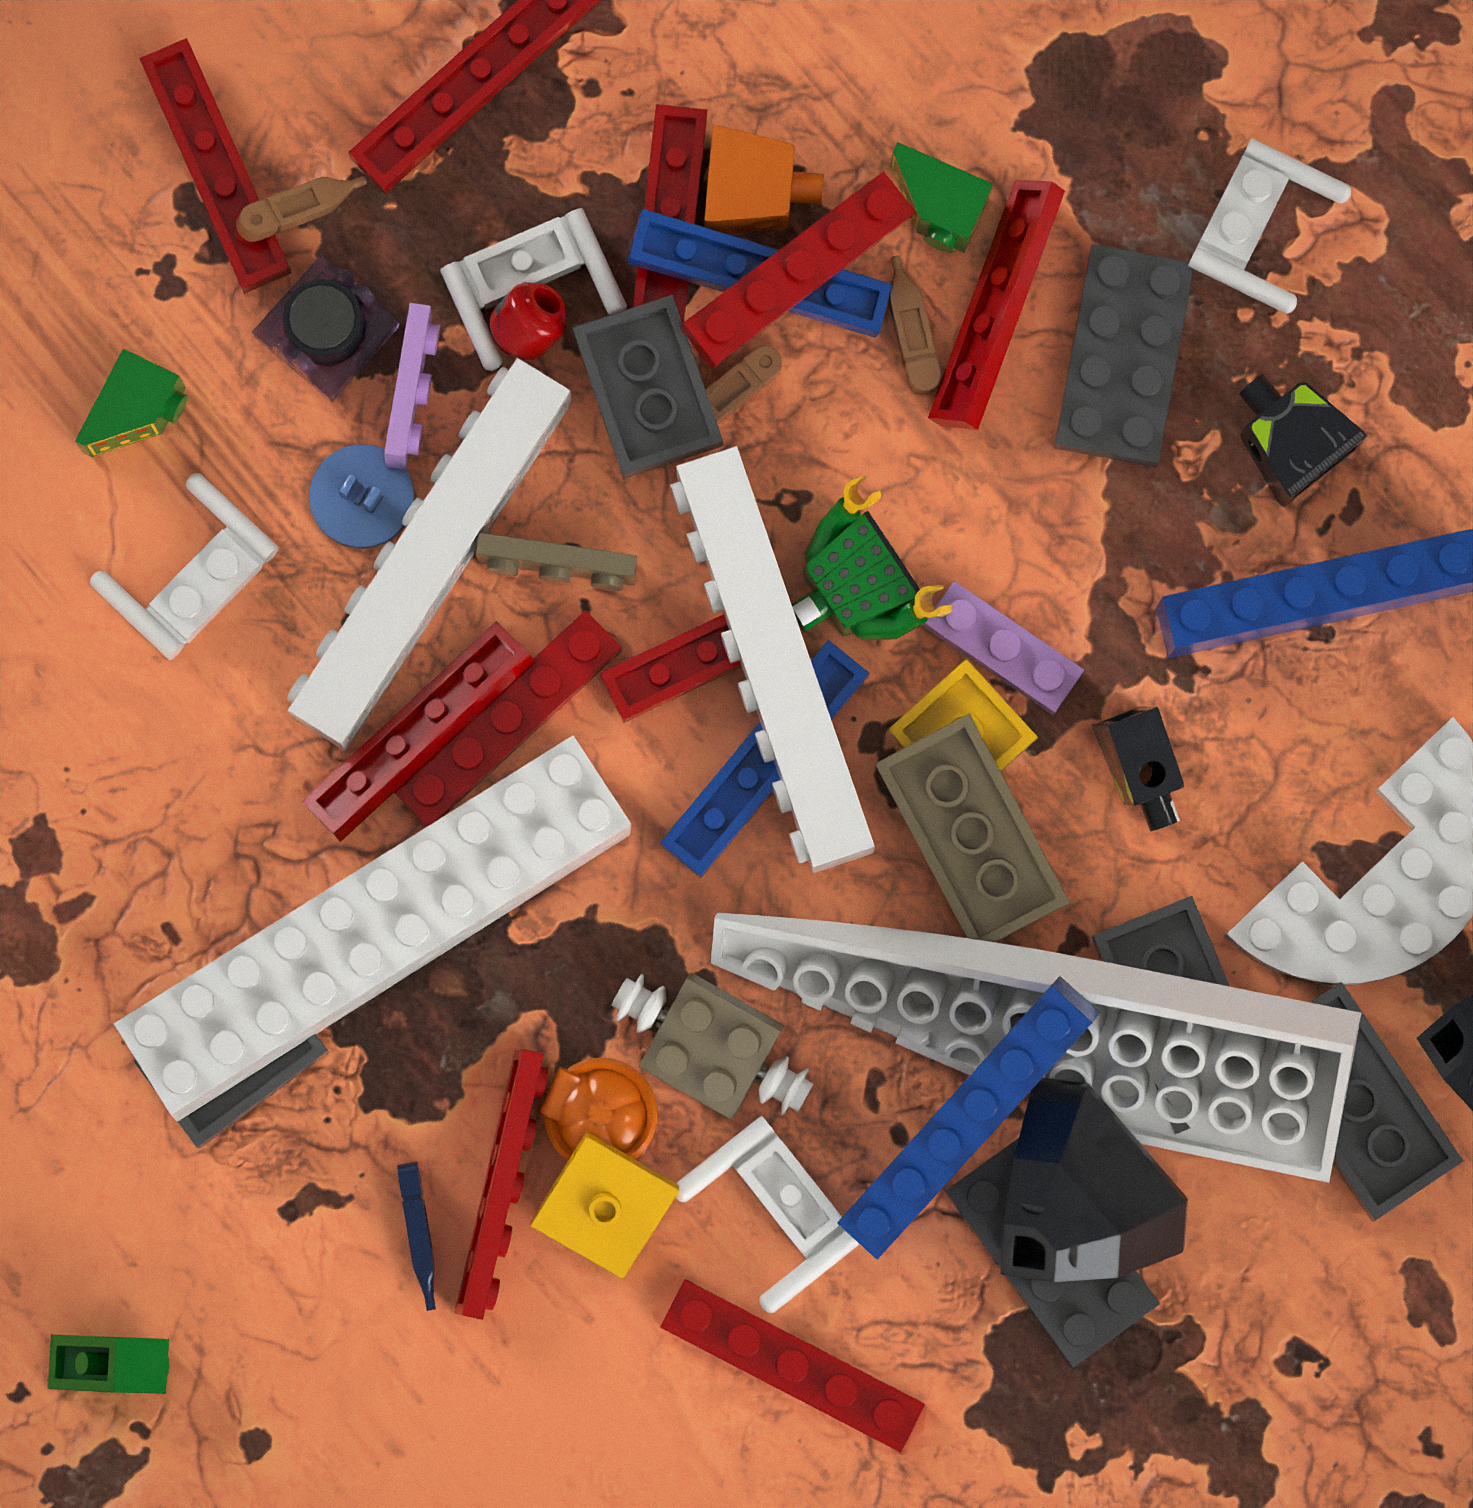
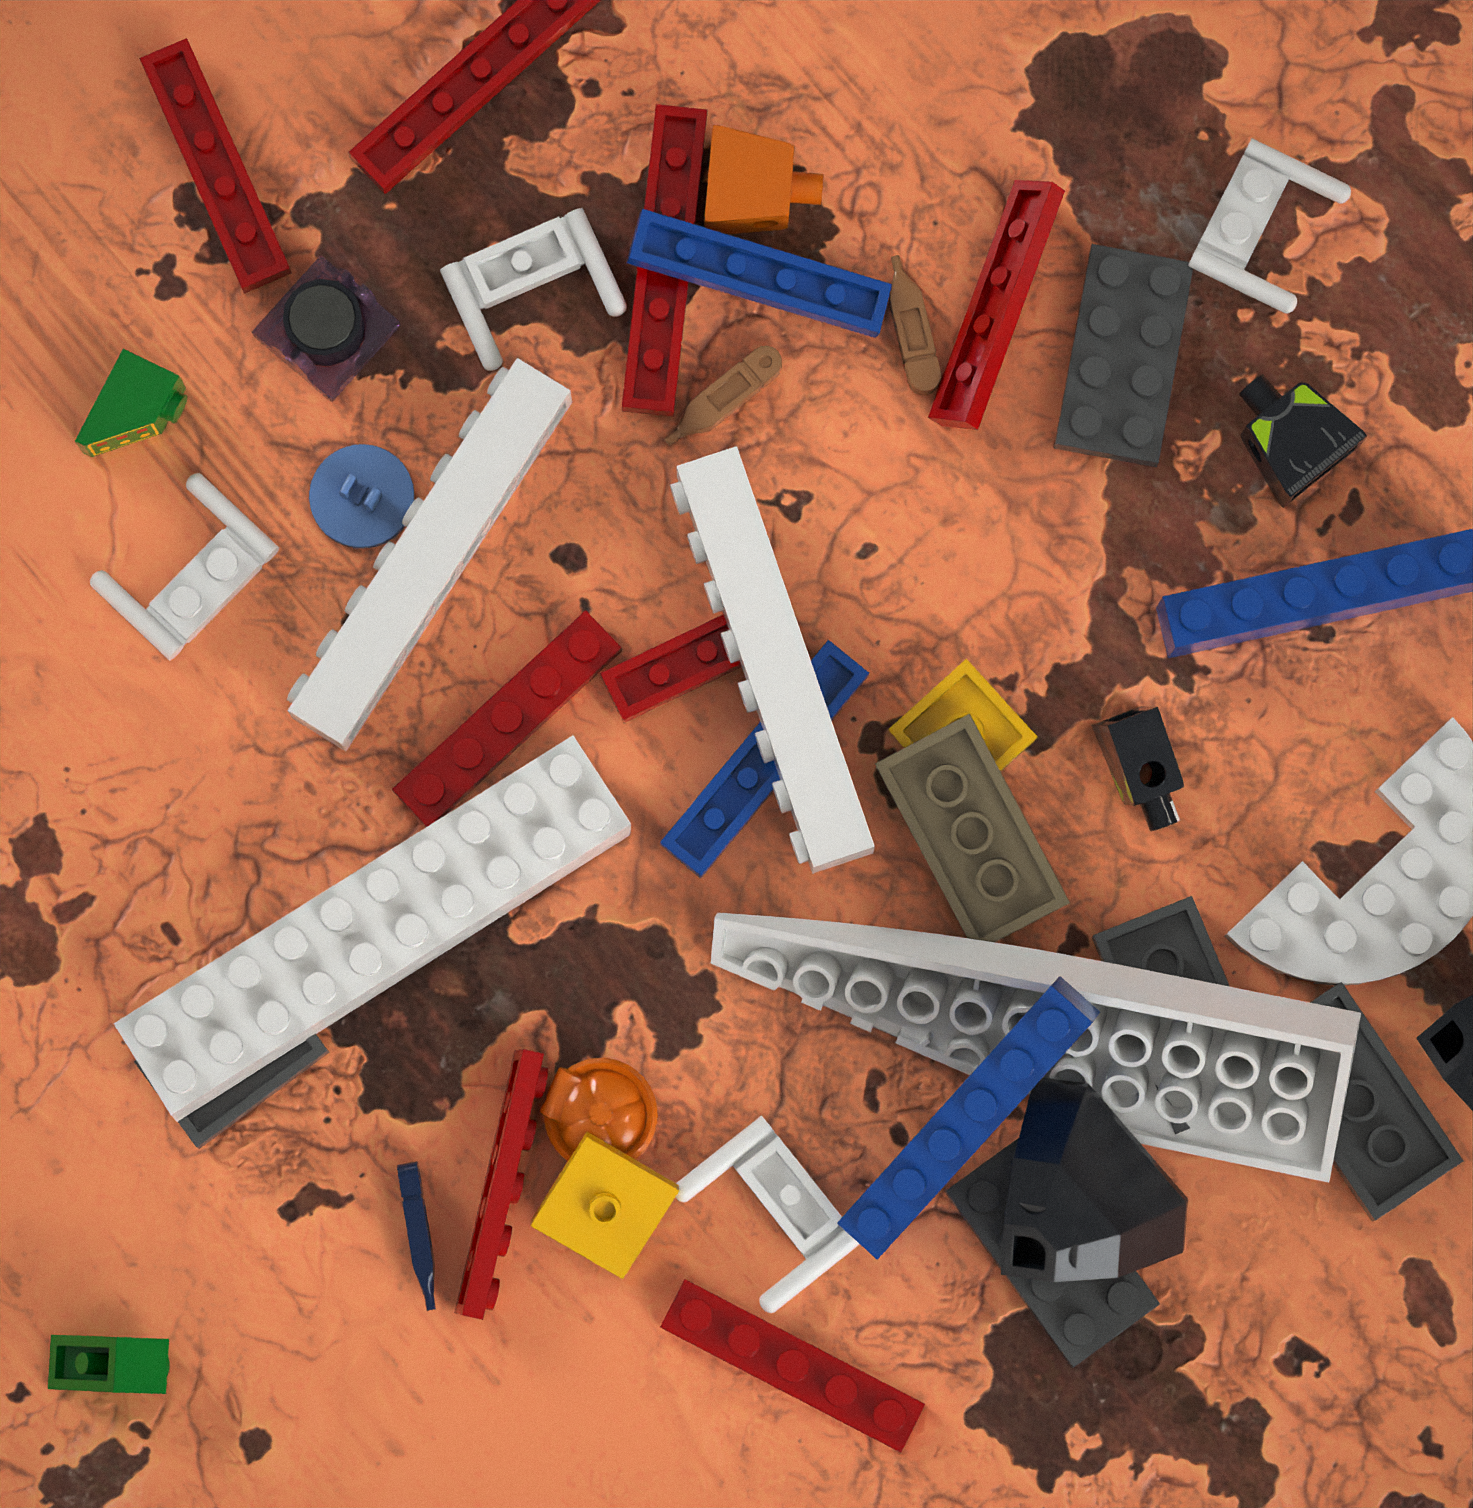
medium nougat piece [236,176,367,242] -> none
red plate [302,621,535,842] -> none
lavender plate [384,303,440,470] -> none
dark tan plate [476,532,637,591] -> none
red head [490,282,568,360] -> none
dark grey plate [572,295,723,479] -> none
dark tan plate [611,973,814,1120] -> none
red plate [680,171,916,369] -> none
green torso [791,475,952,640] -> none
green slope [891,142,993,253] -> none
lavender plate [923,581,1084,716] -> none

